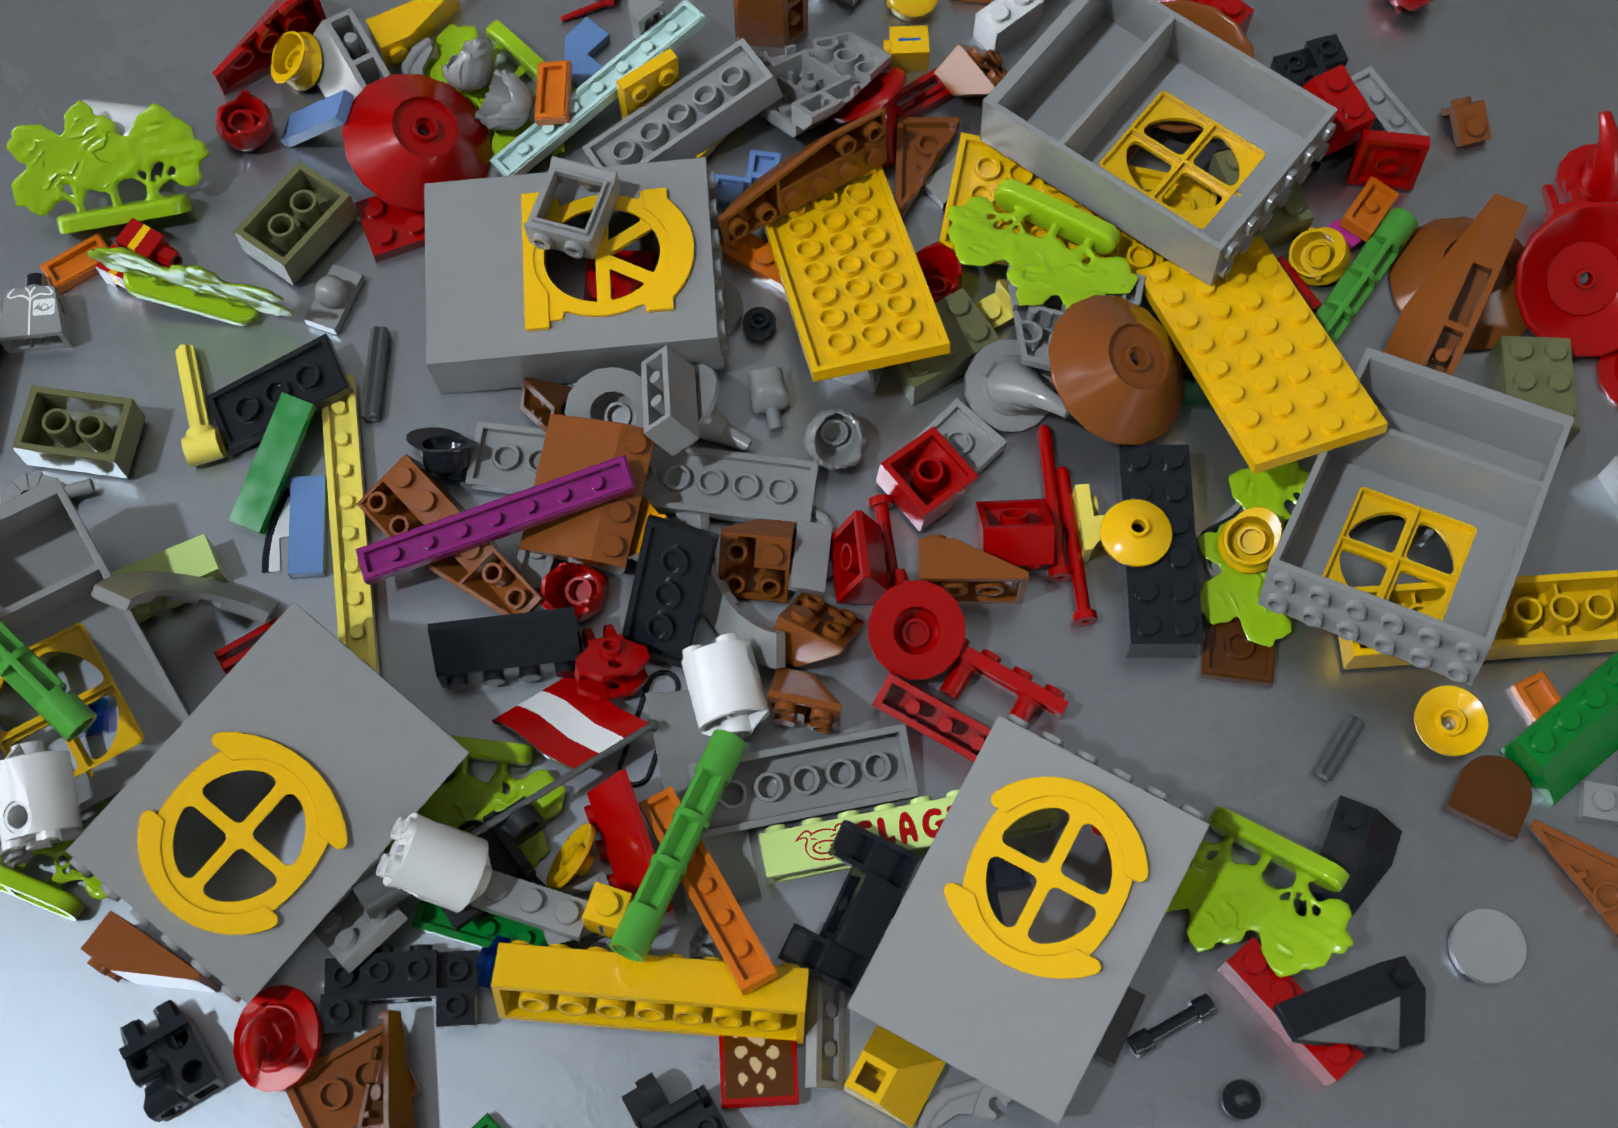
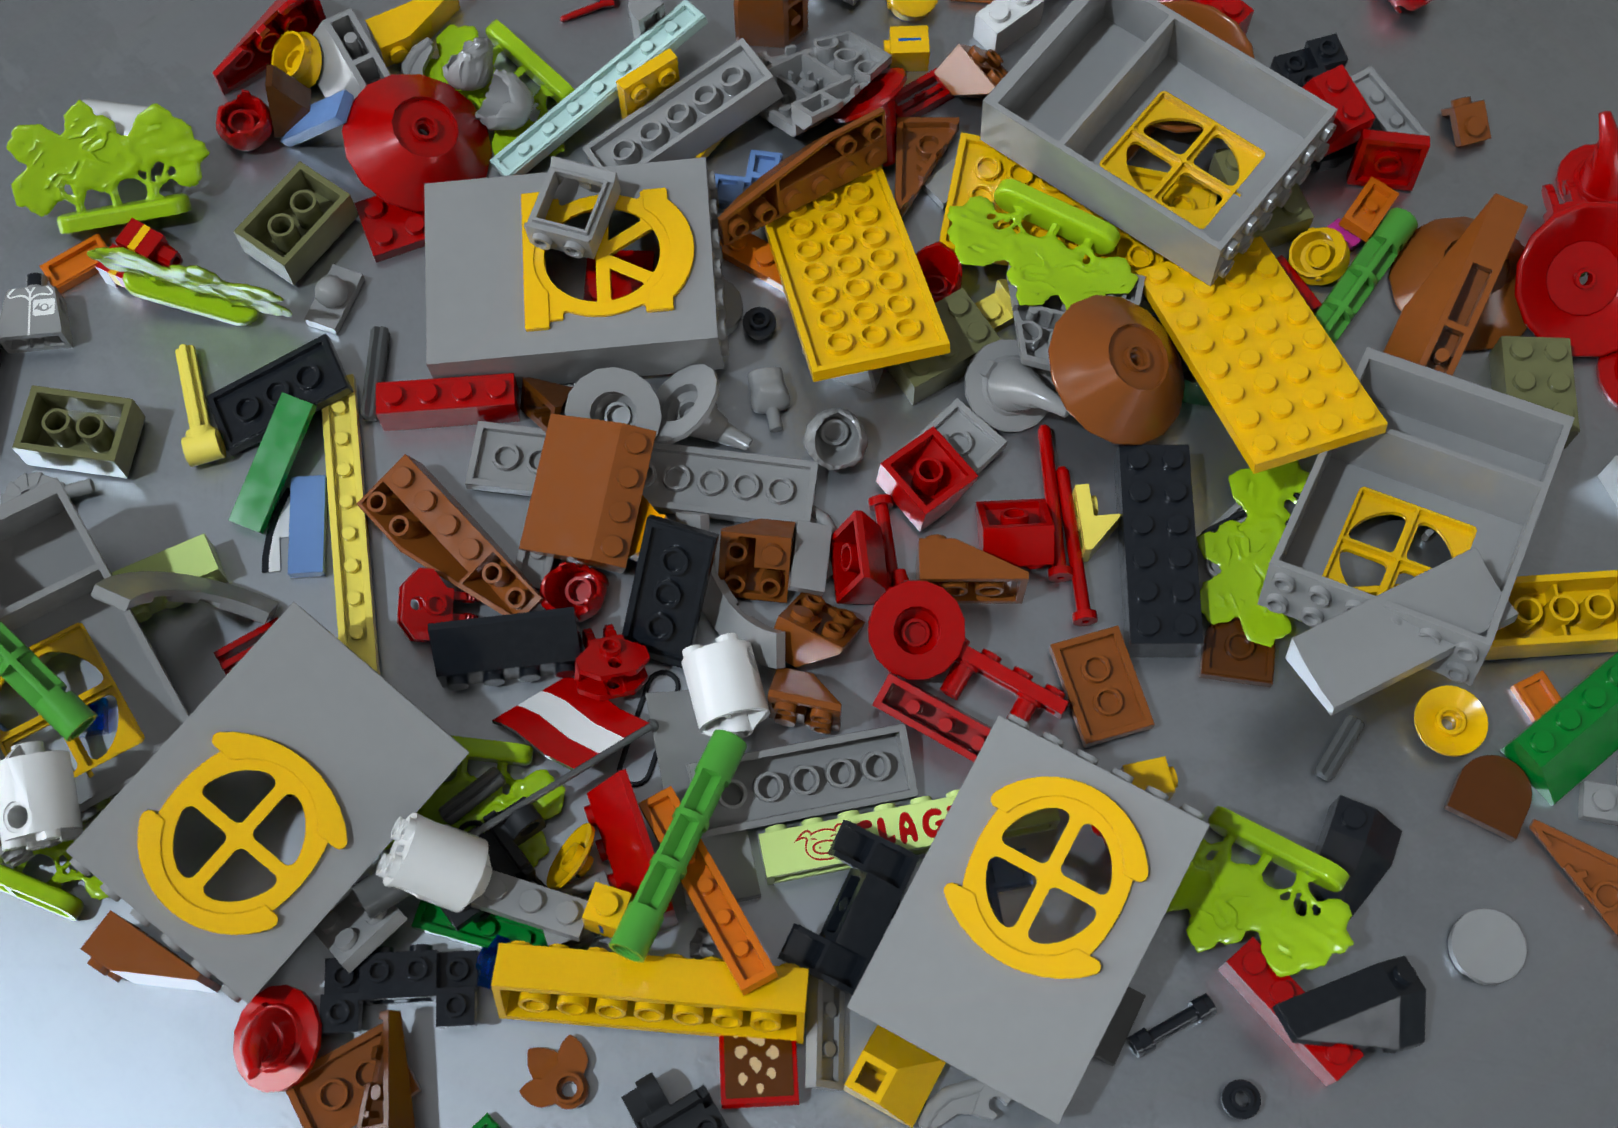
black hips [119,1000,229,1123] -> none
magenta tile [356,455,638,585] -> none
black piece [406,427,476,481] -> none
orange tile [534,60,573,126] -> none
medium blue tile [565,17,610,88] -> none
light grey brick [641,344,699,456] -> none
yellow dish [1100,499,1172,567] -> none
yellow piece [1218,507,1282,574] -> none
none -> reddish brown slope [265,65,311,138]
none -> red brick [376,373,520,431]
none -> red hinge [397,568,479,642]
none -> dark grey axle [438,767,506,825]
none -> dark orange plate [519,1035,589,1110]
none -> dark orange plate [1049,625,1155,748]
none -> yellow brick [1120,756,1178,801]
none -> light grey arch [1285,547,1519,716]

